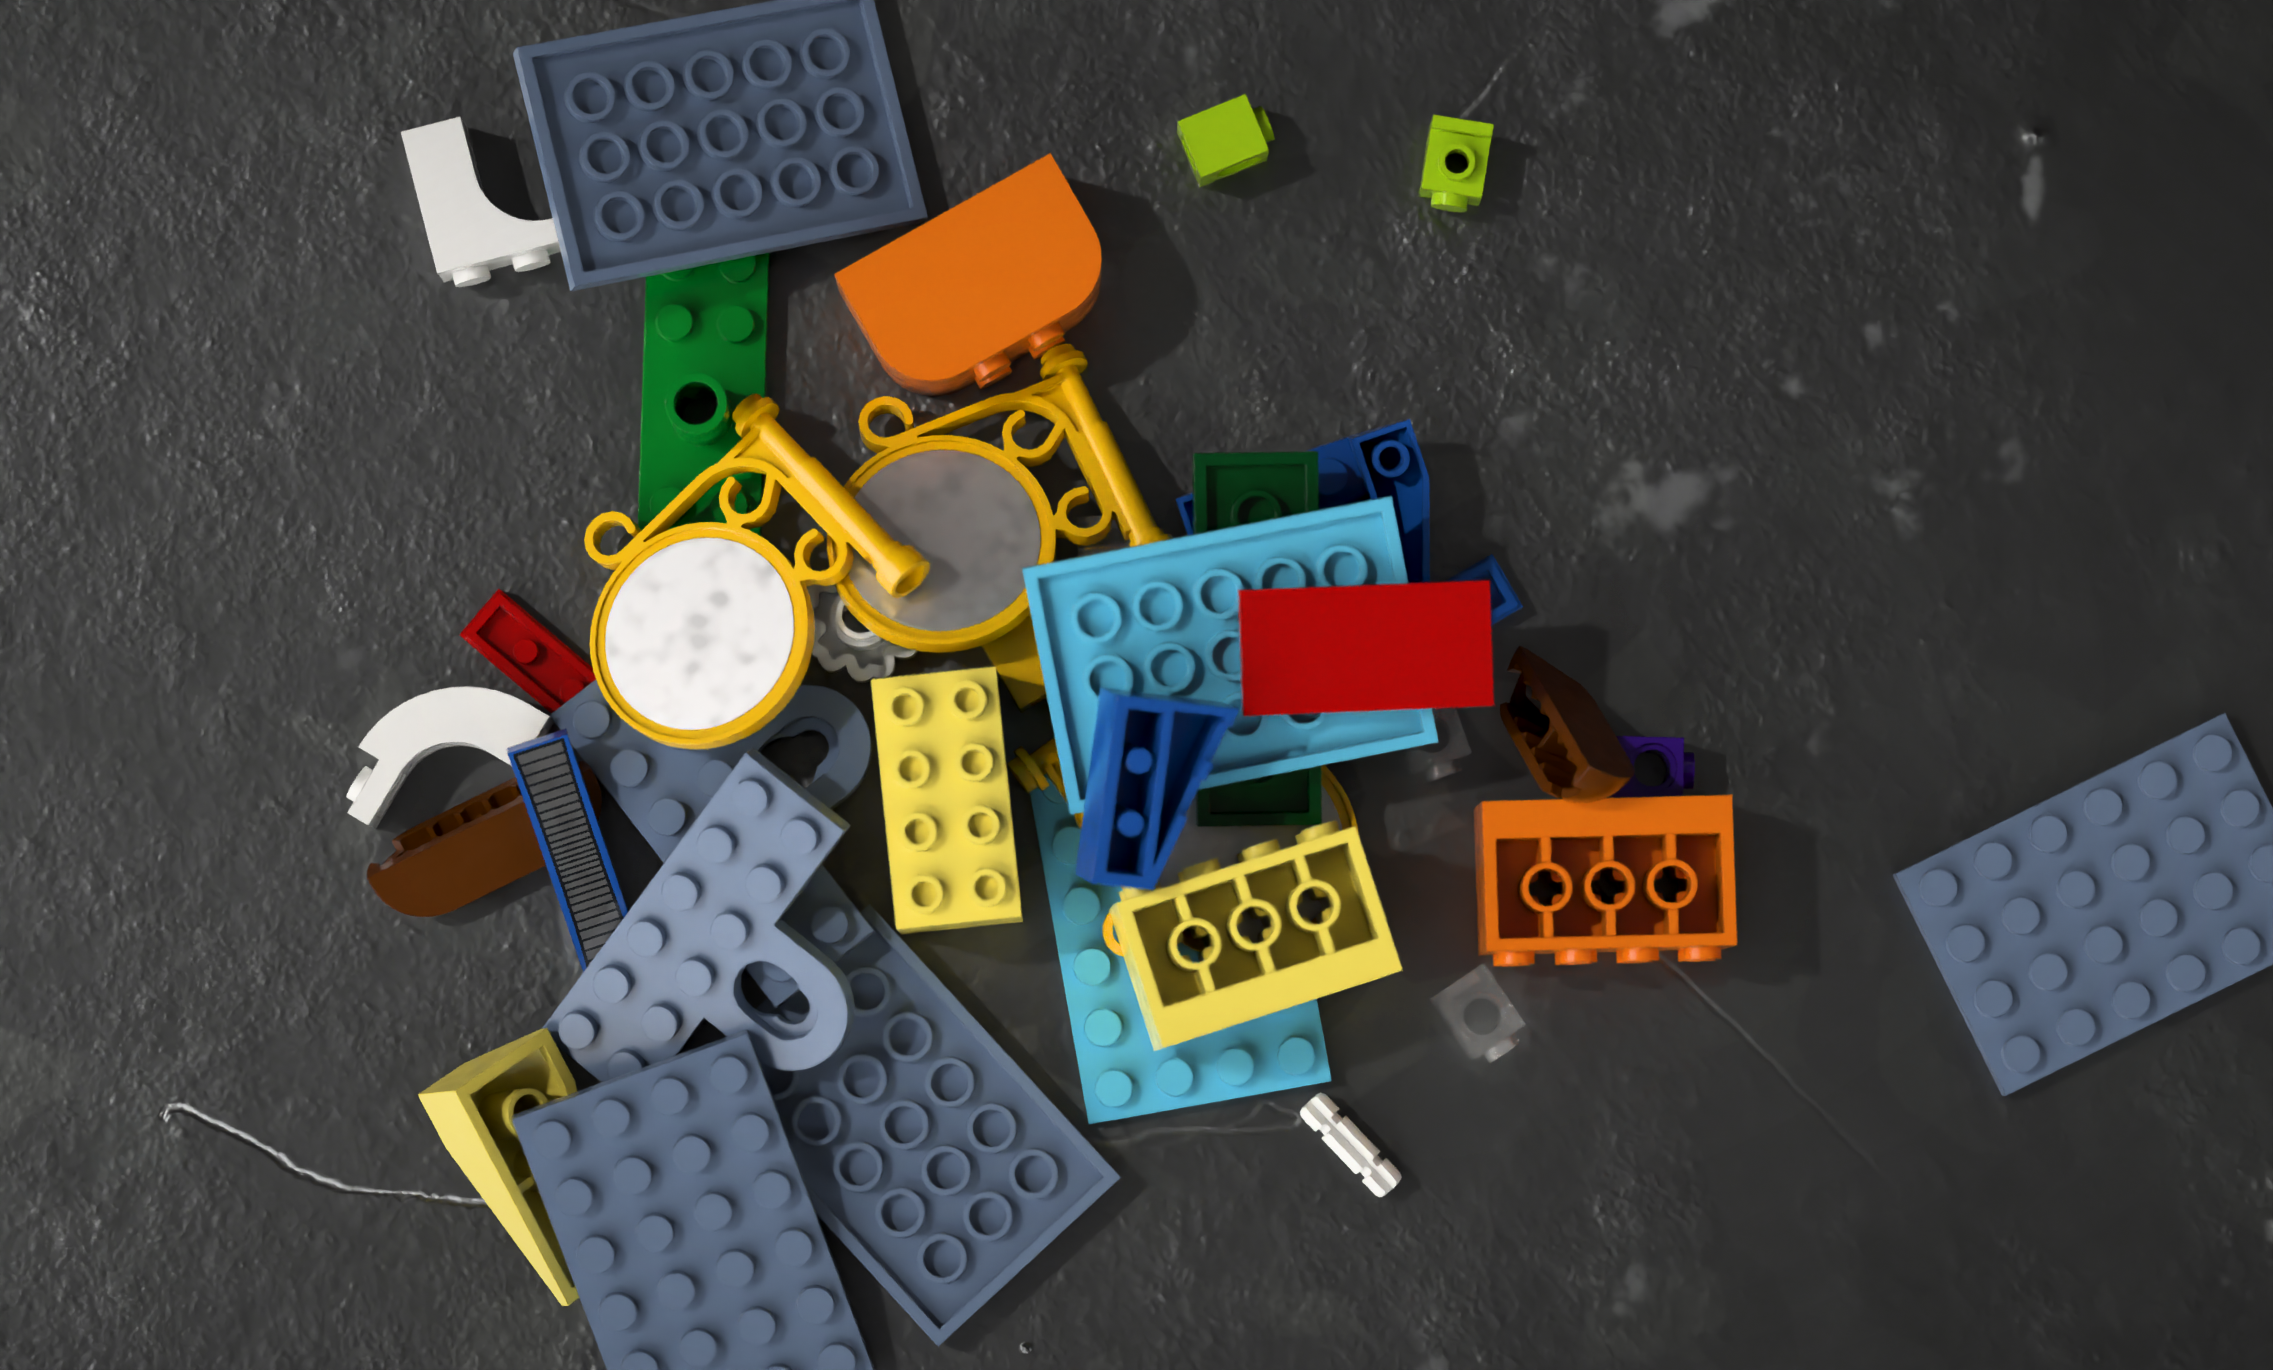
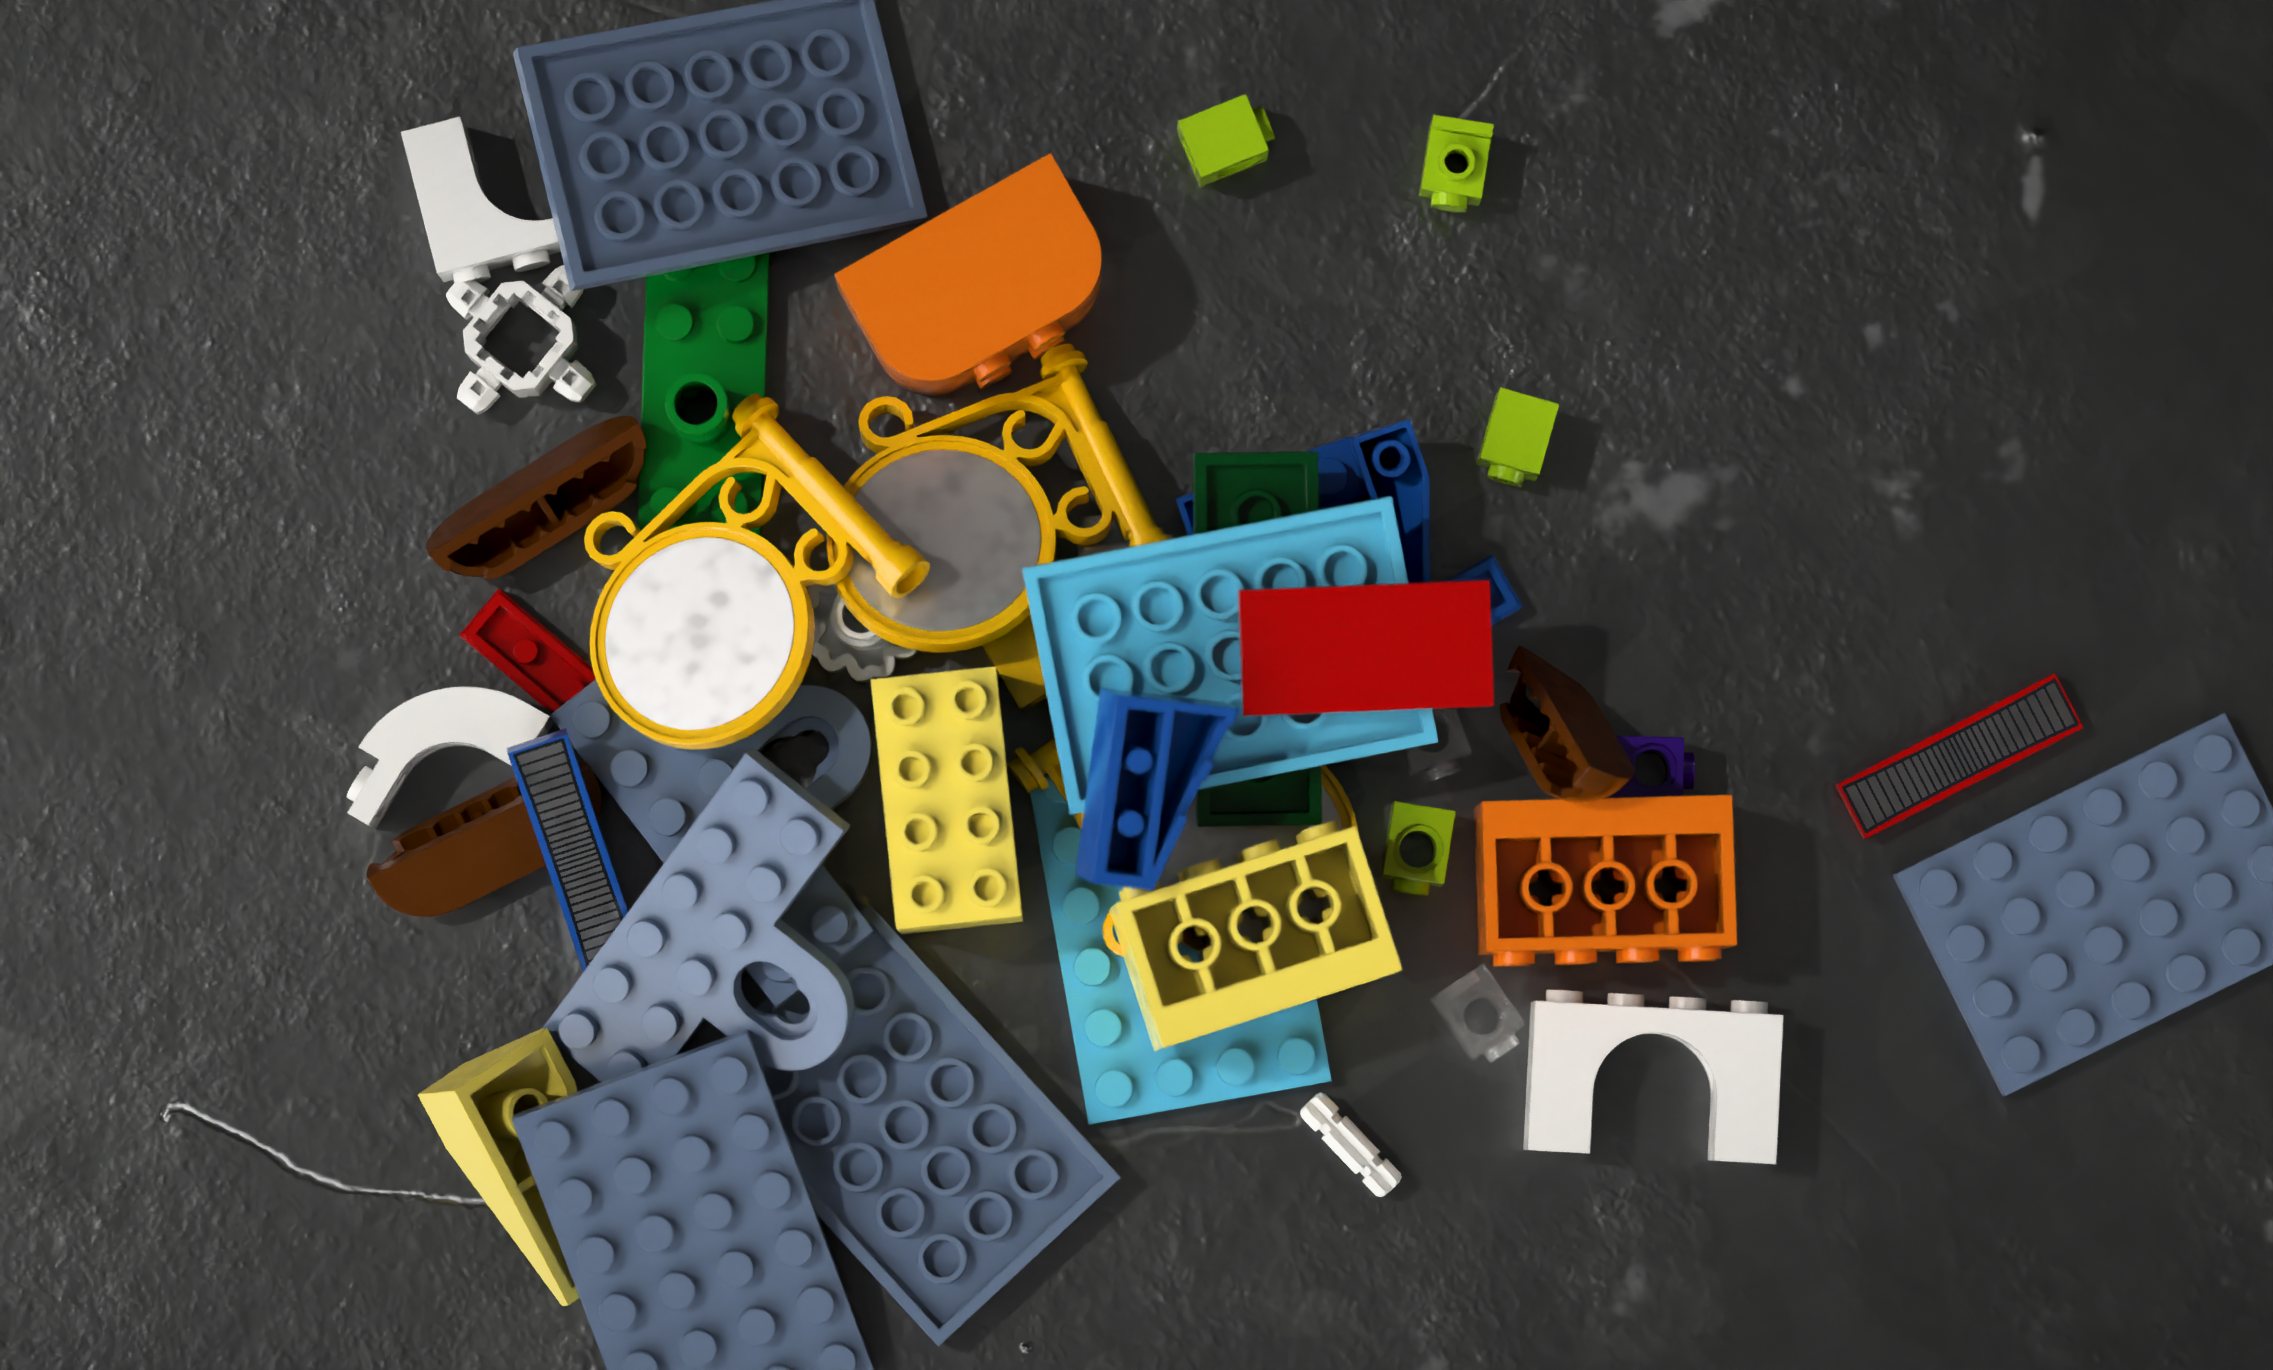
none -> reddish brown brick [426,416,646,579]
none -> white piece [446,265,596,415]
none -> lime brick [1380,801,1456,896]
none -> lime brick [1476,387,1559,487]
none -> white arch [1523,990,1783,1164]
none -> tile [1835,673,2083,840]

